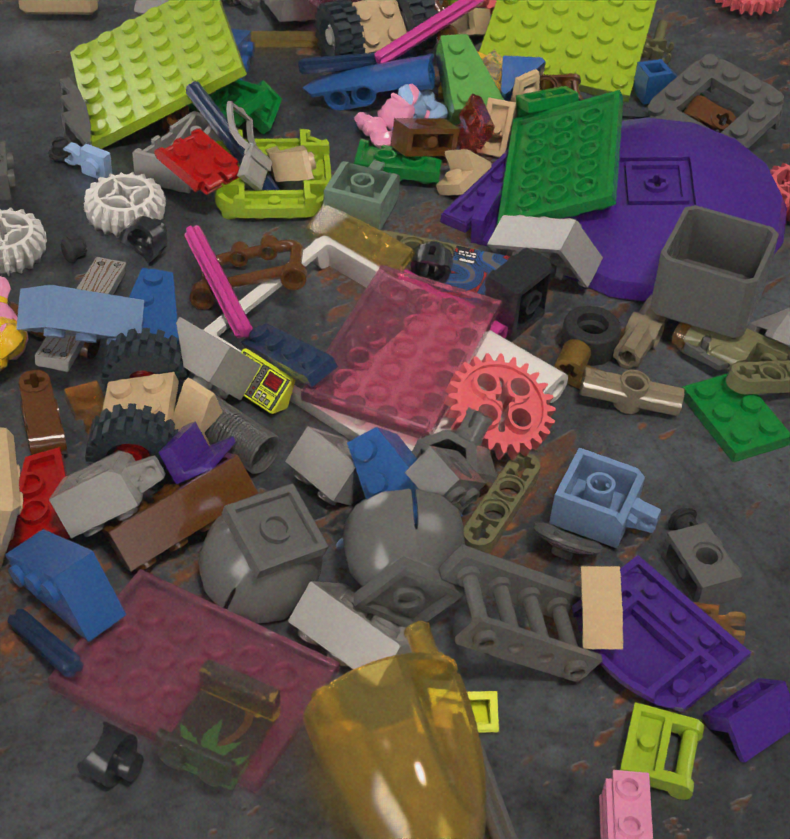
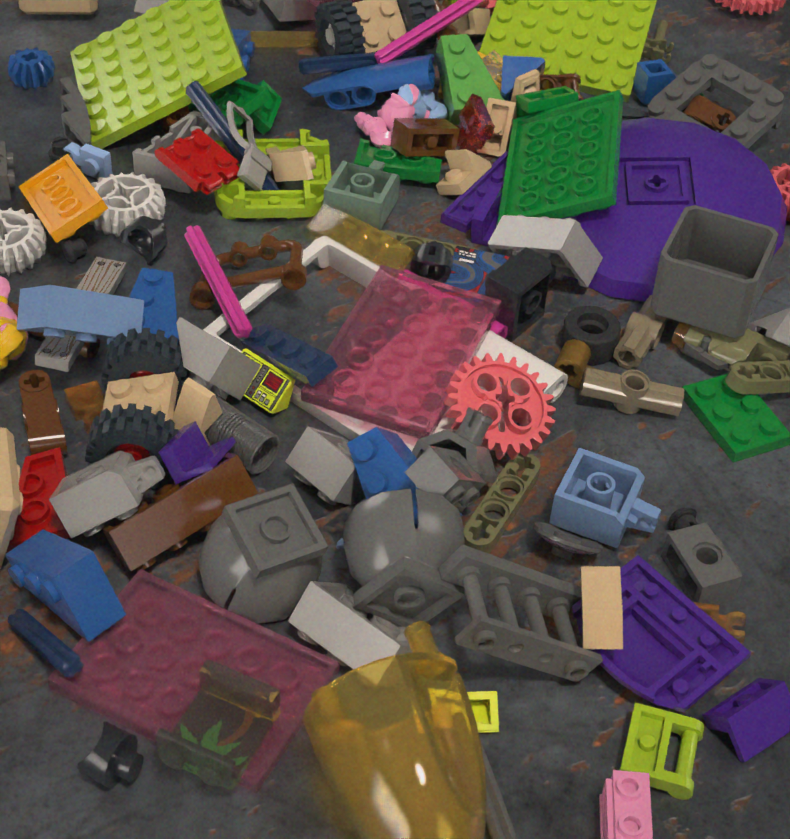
none -> blue gear [7,48,55,90]
none -> light orange plate [18,154,109,243]

